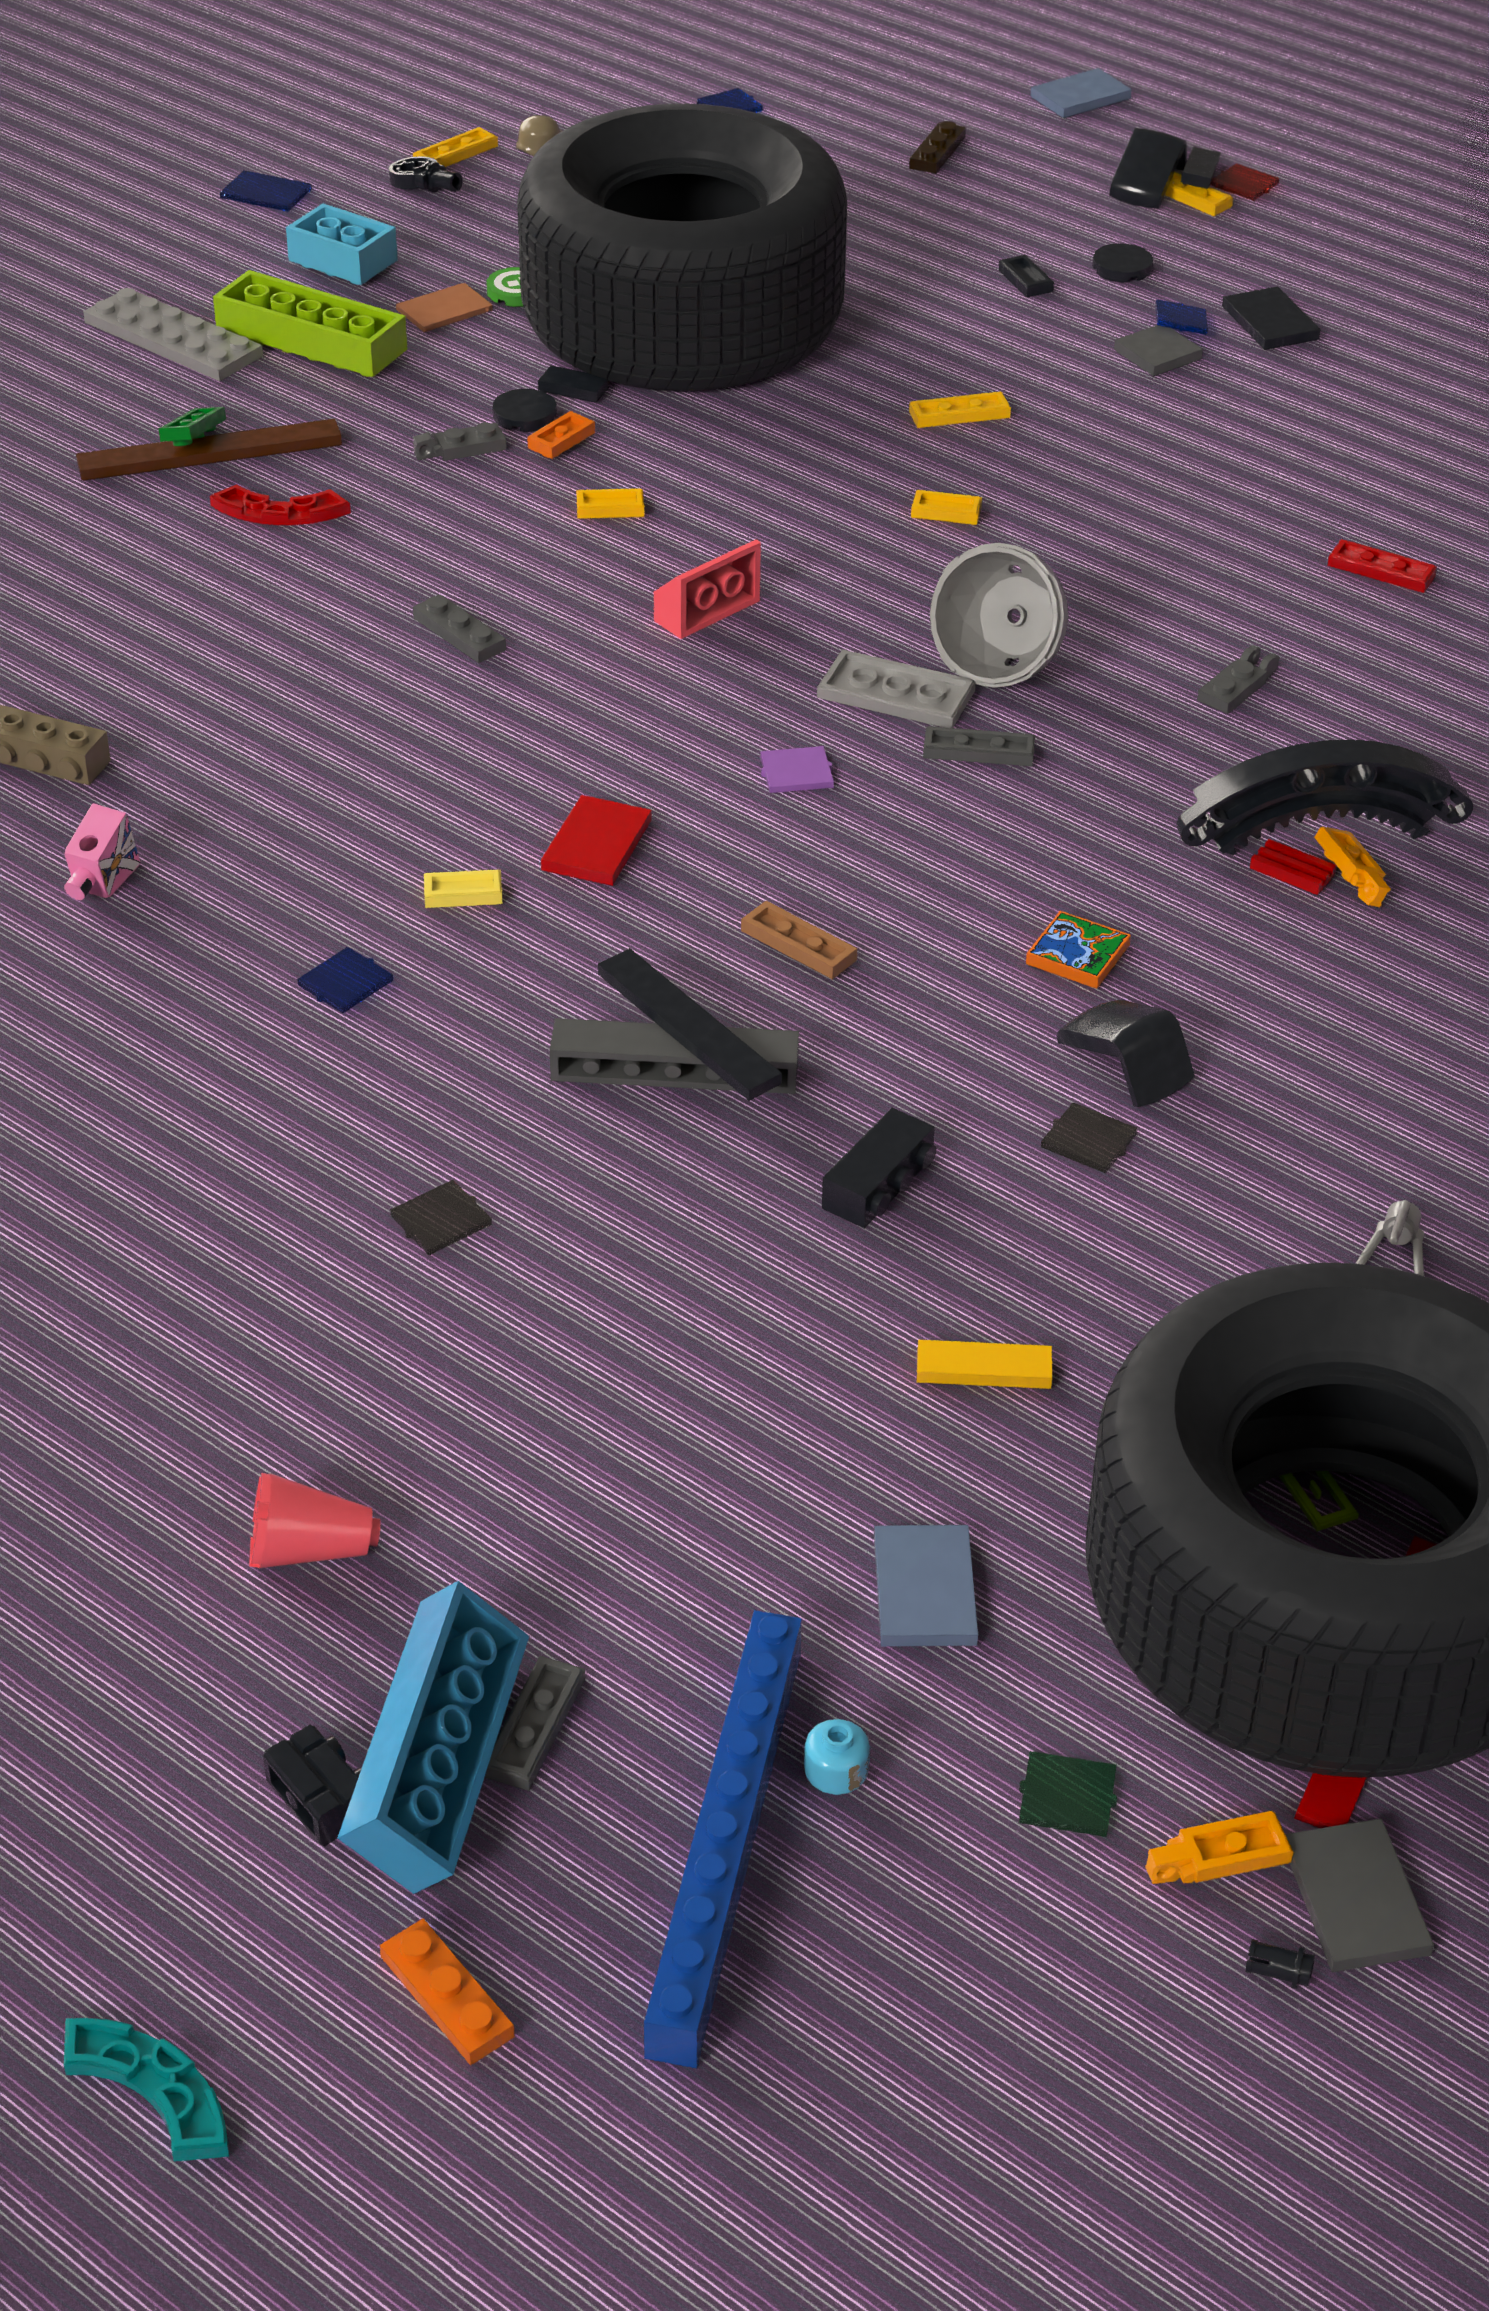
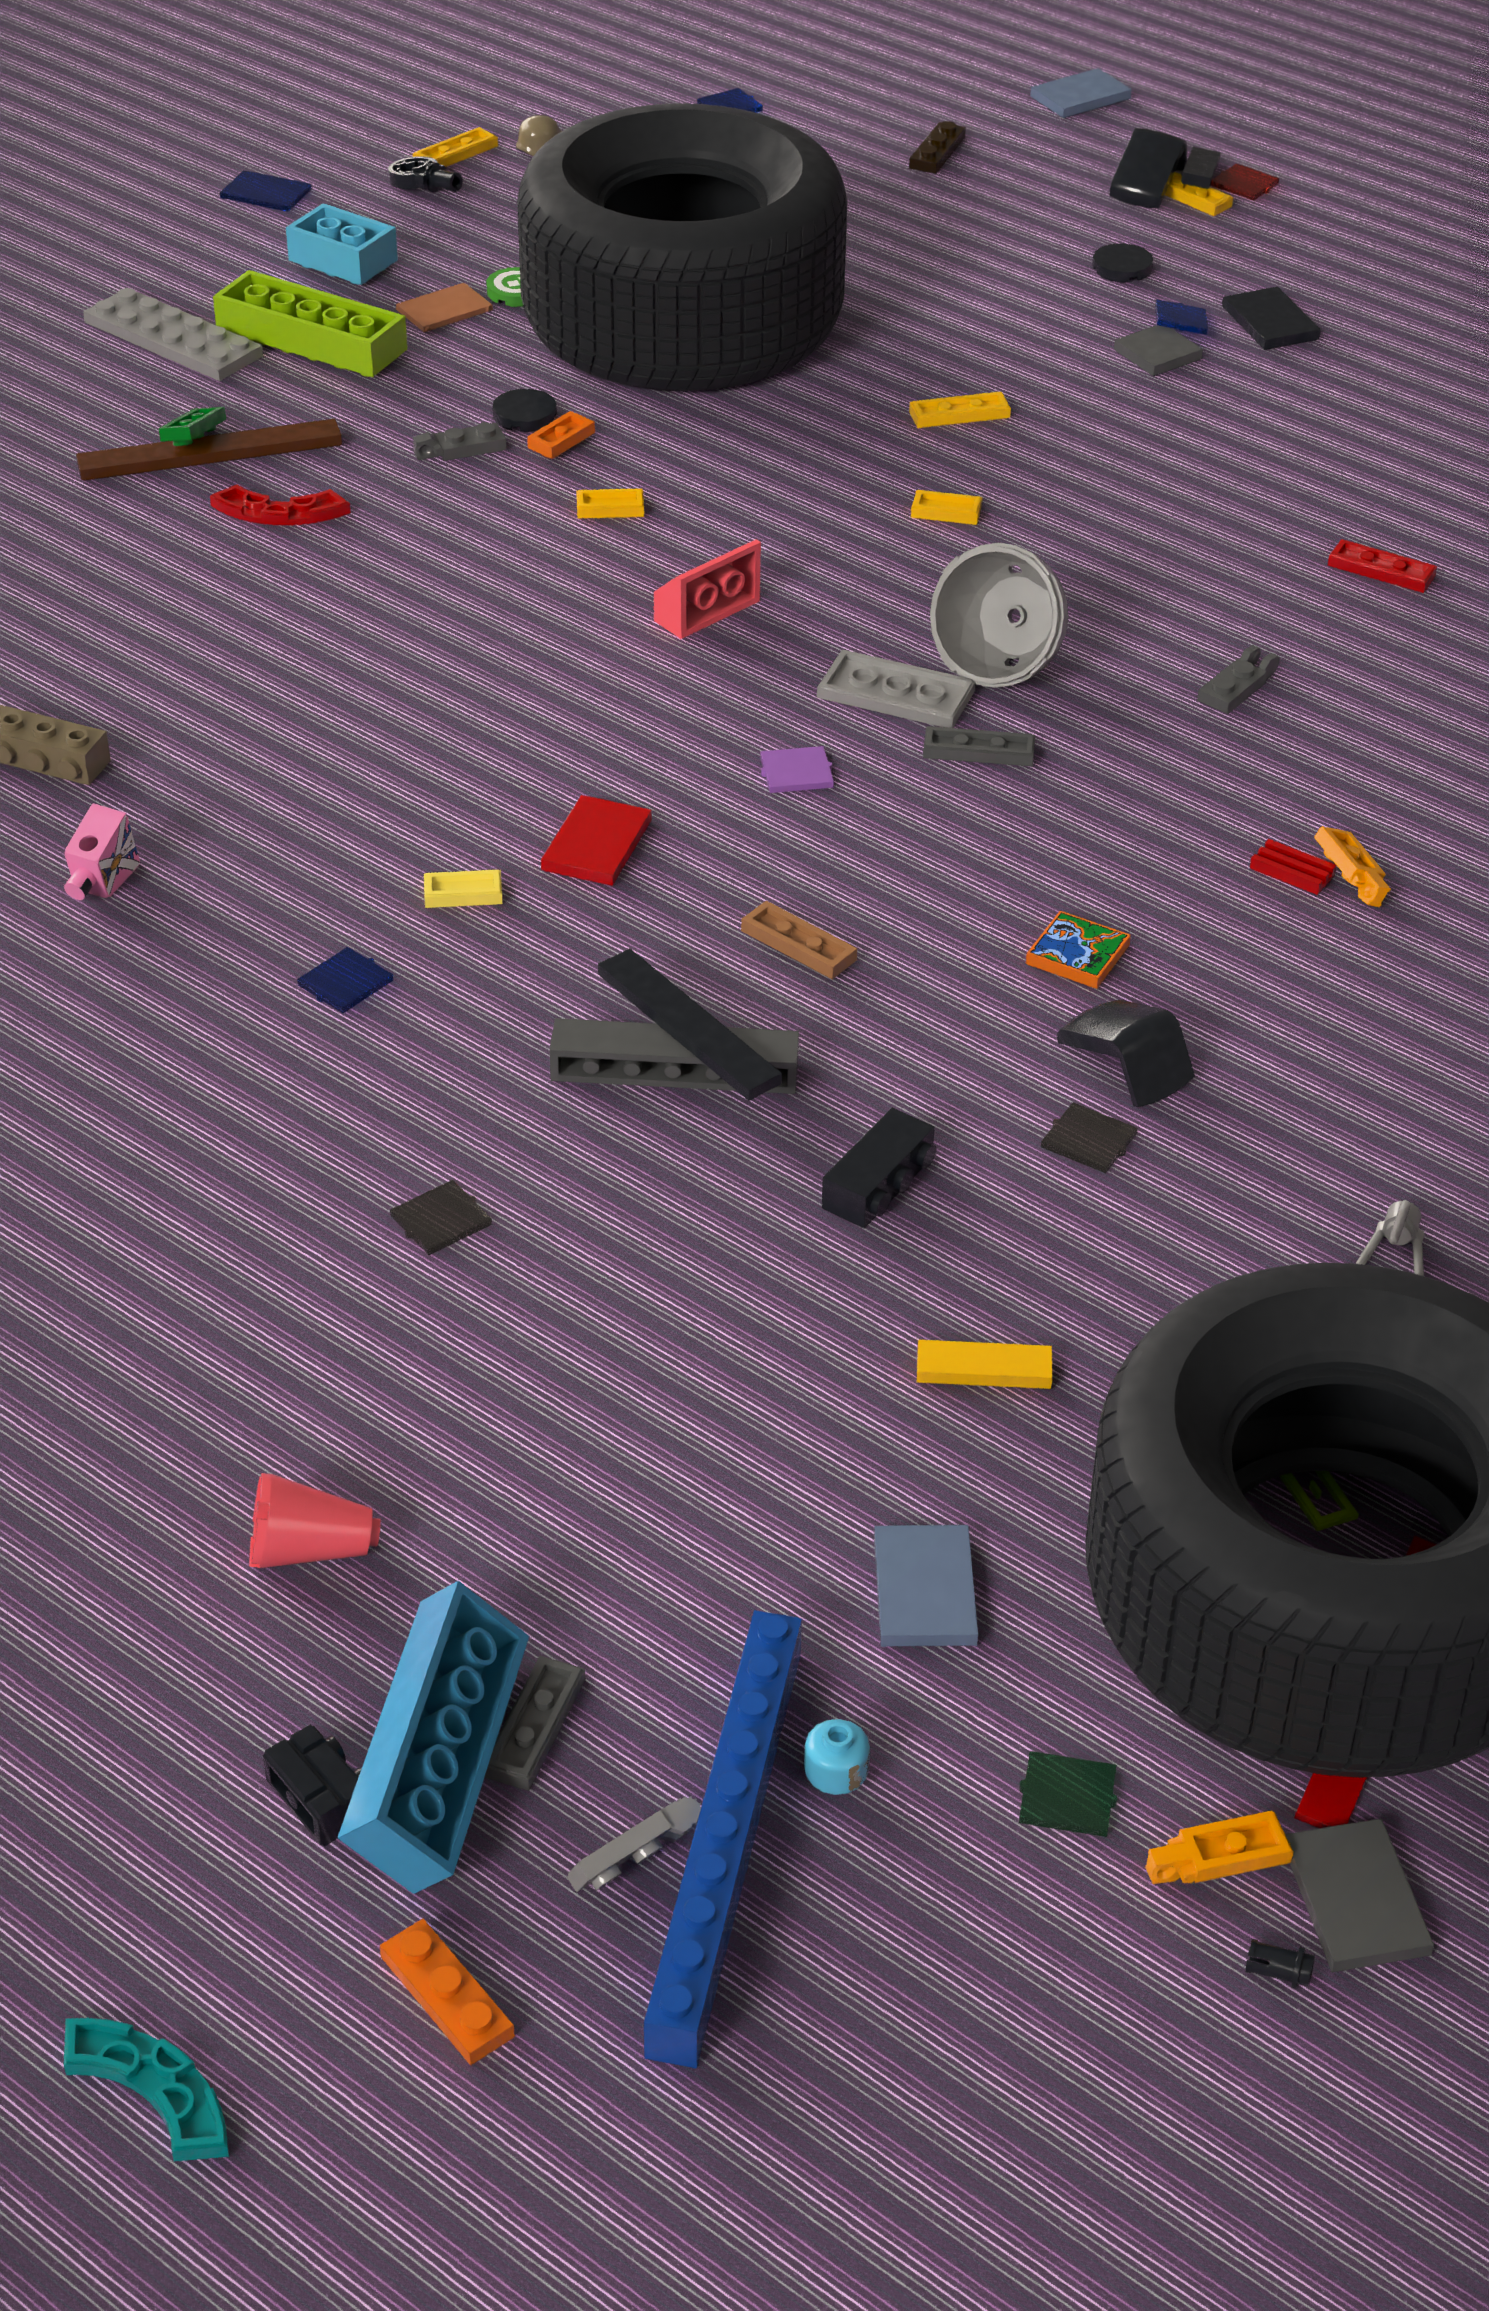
dark grey plate [413,594,506,663] -> none
black tile [538,365,609,403] -> none
black tile [999,255,1054,298] -> none
black gear [1177,740,1473,855] -> none
none -> light grey hinge [567,1796,701,1893]

